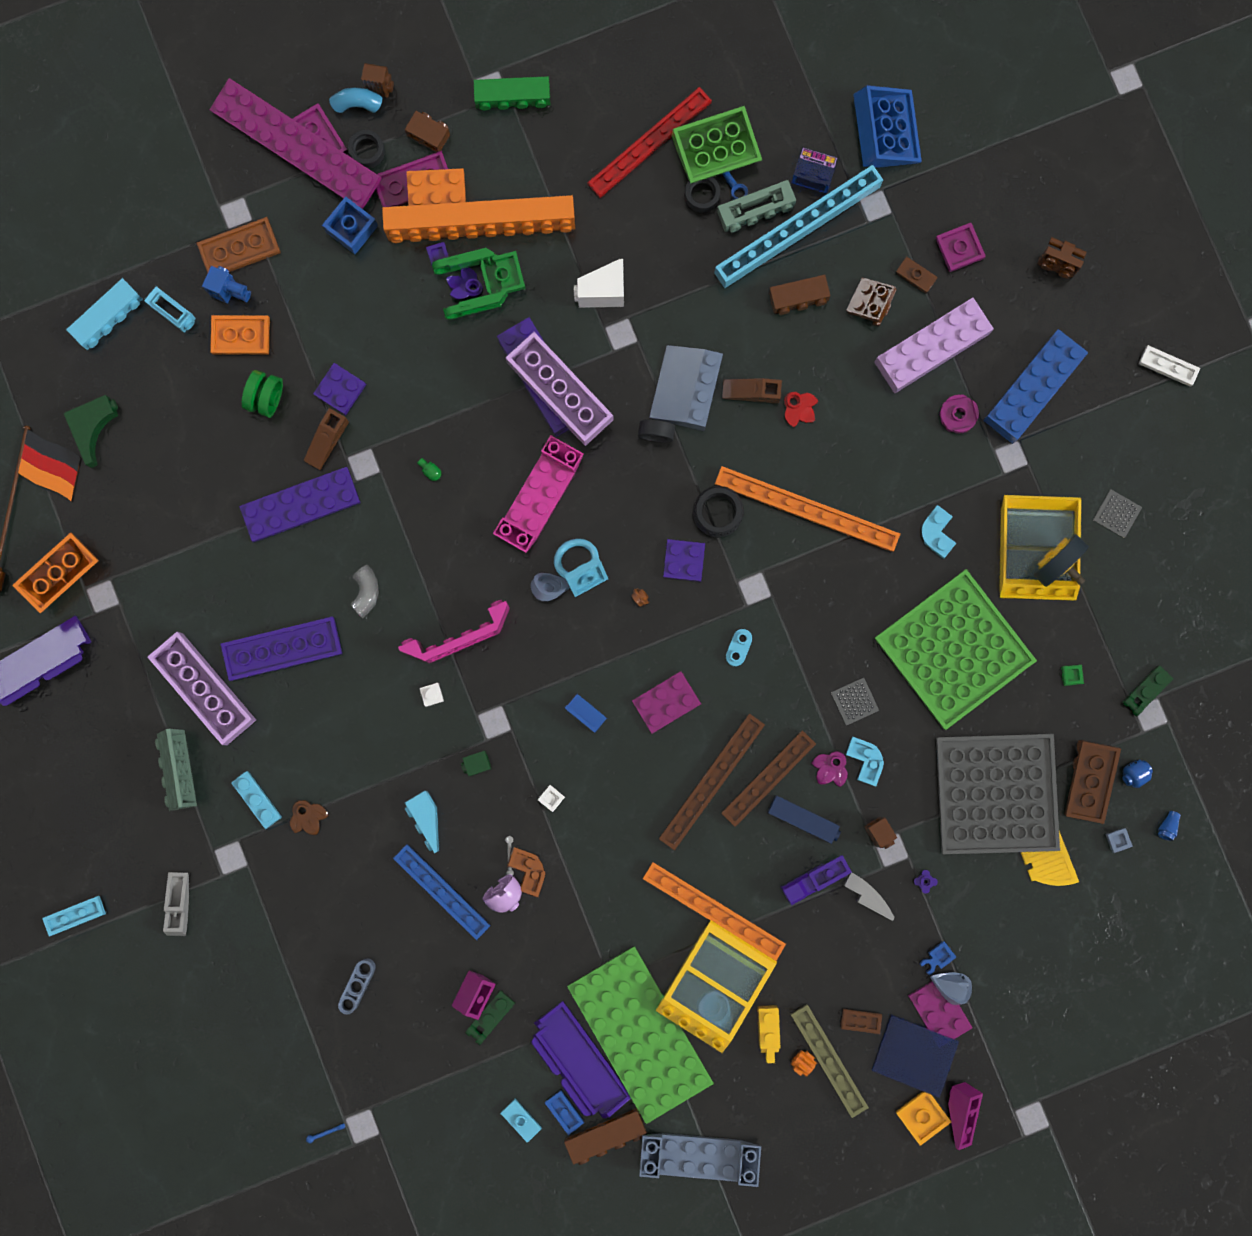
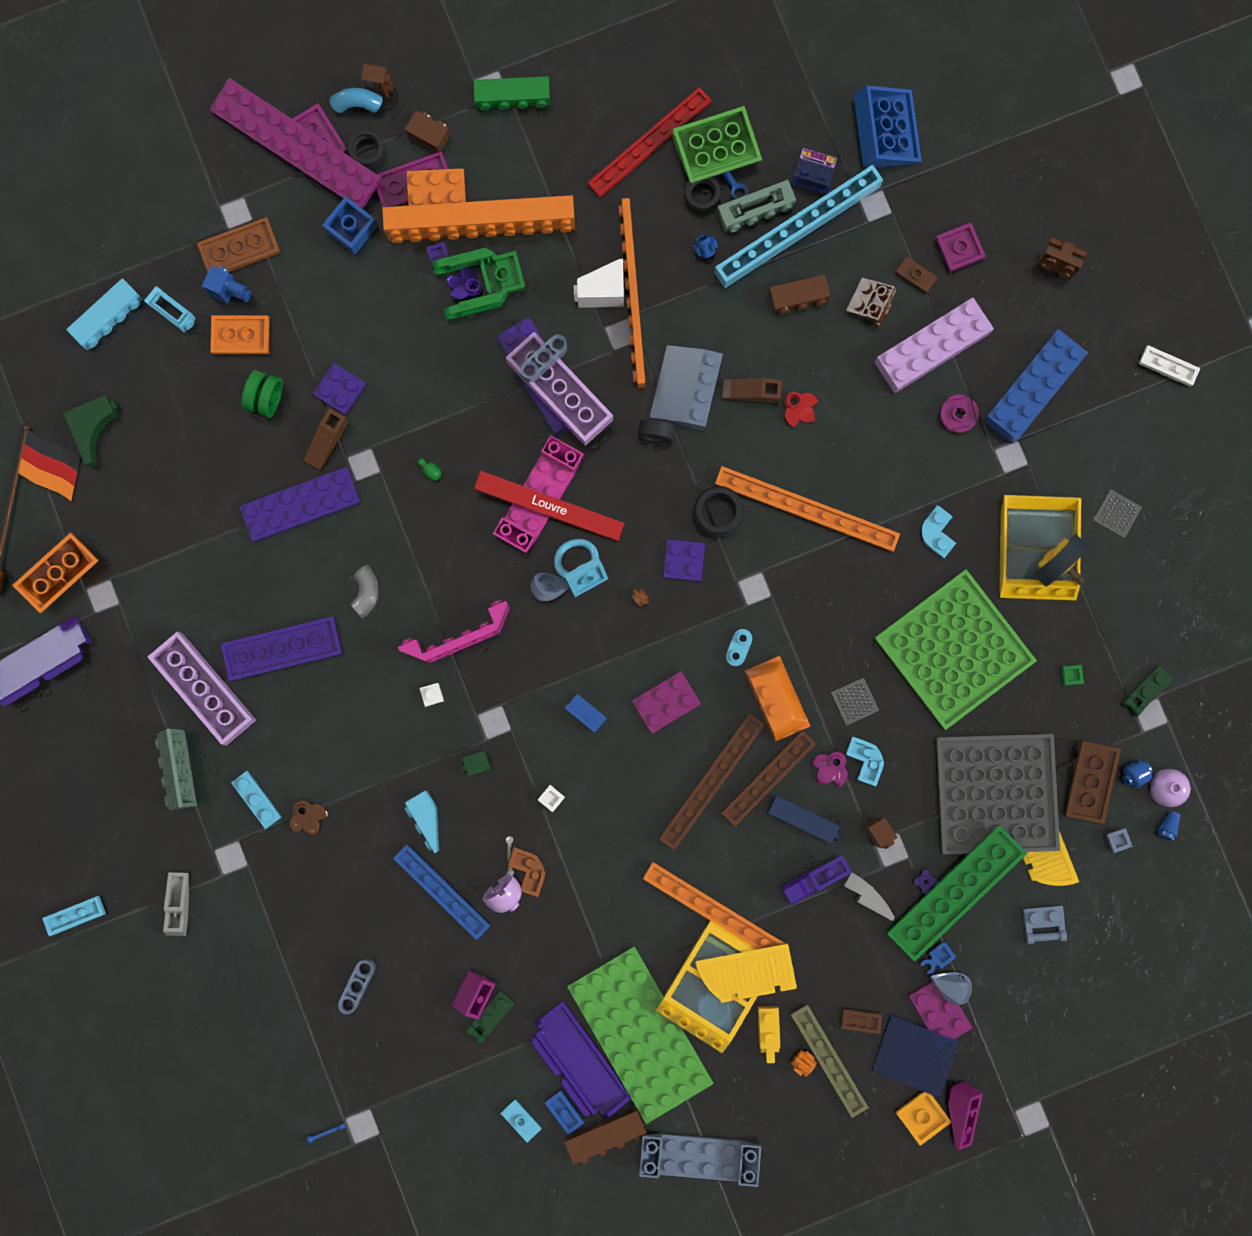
none -> red tile [474,471,624,542]
none -> sand blue beam [520,335,567,383]
none -> orange plate [619,198,645,388]
none -> blue gear [693,234,718,258]
none -> yellow piece [695,944,797,1003]
none -> orange windscreen [744,656,811,742]
none -> green plate [886,825,1027,962]
none -> sand blue plate [1023,905,1067,944]
none -> lavender cylinder [1150,769,1191,808]

